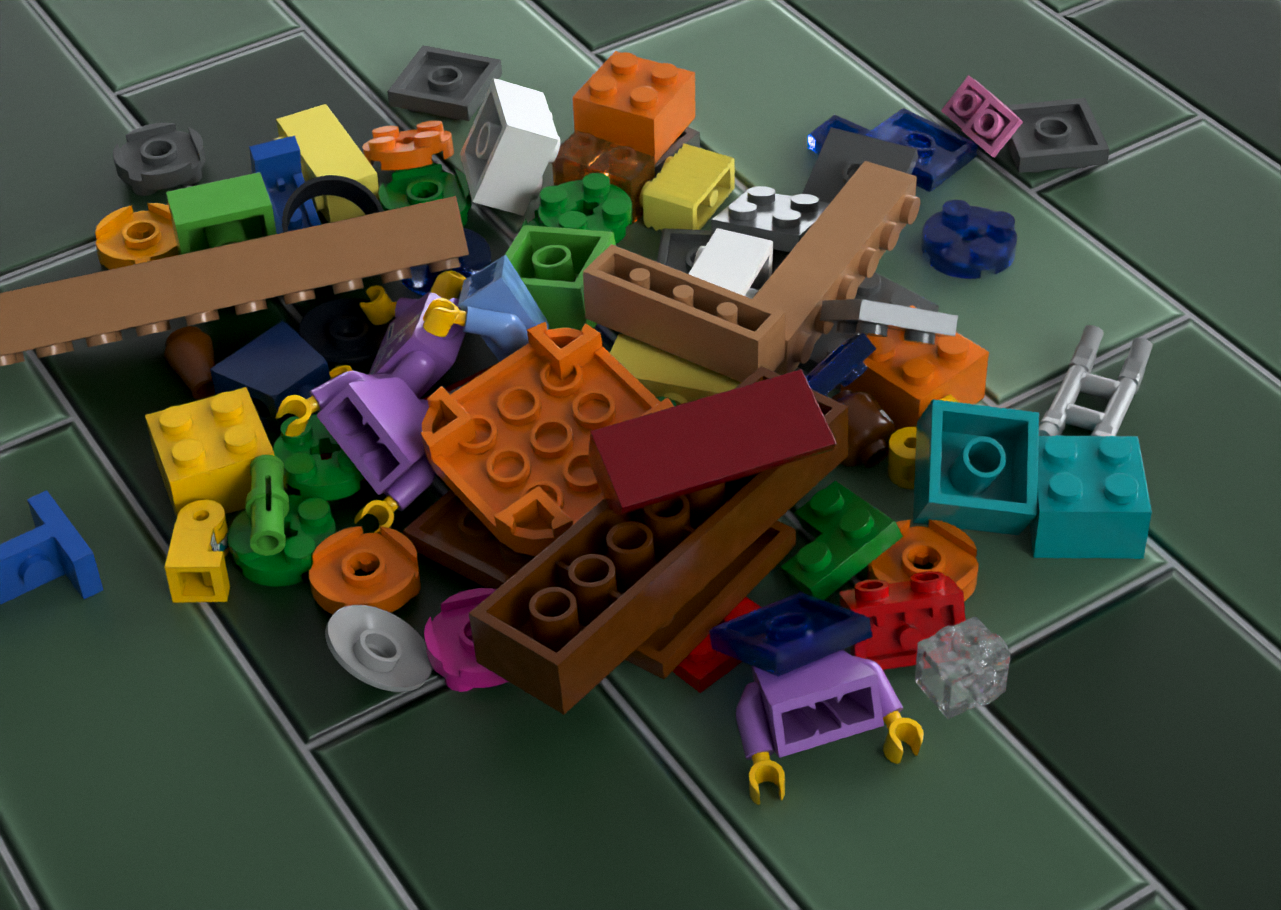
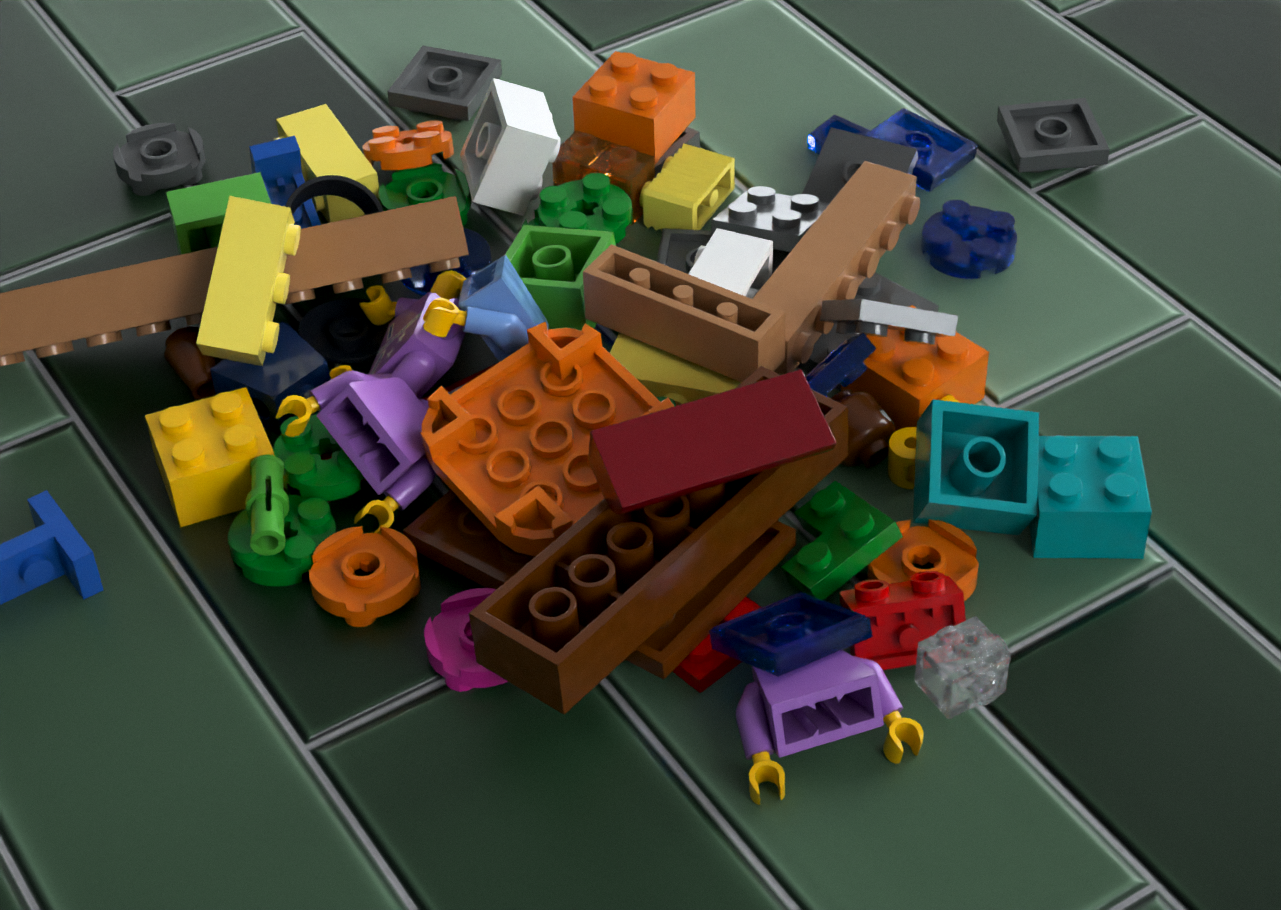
light orange plate [95,203,179,270] -> none
yellow leg [164,499,230,603] -> none
light grey dish [325,605,433,692] -> none
bright pink slope [941,75,1023,158] -> none
light grey piece [1039,325,1153,436] -> none
none -> light yellow brick [196,196,301,366]

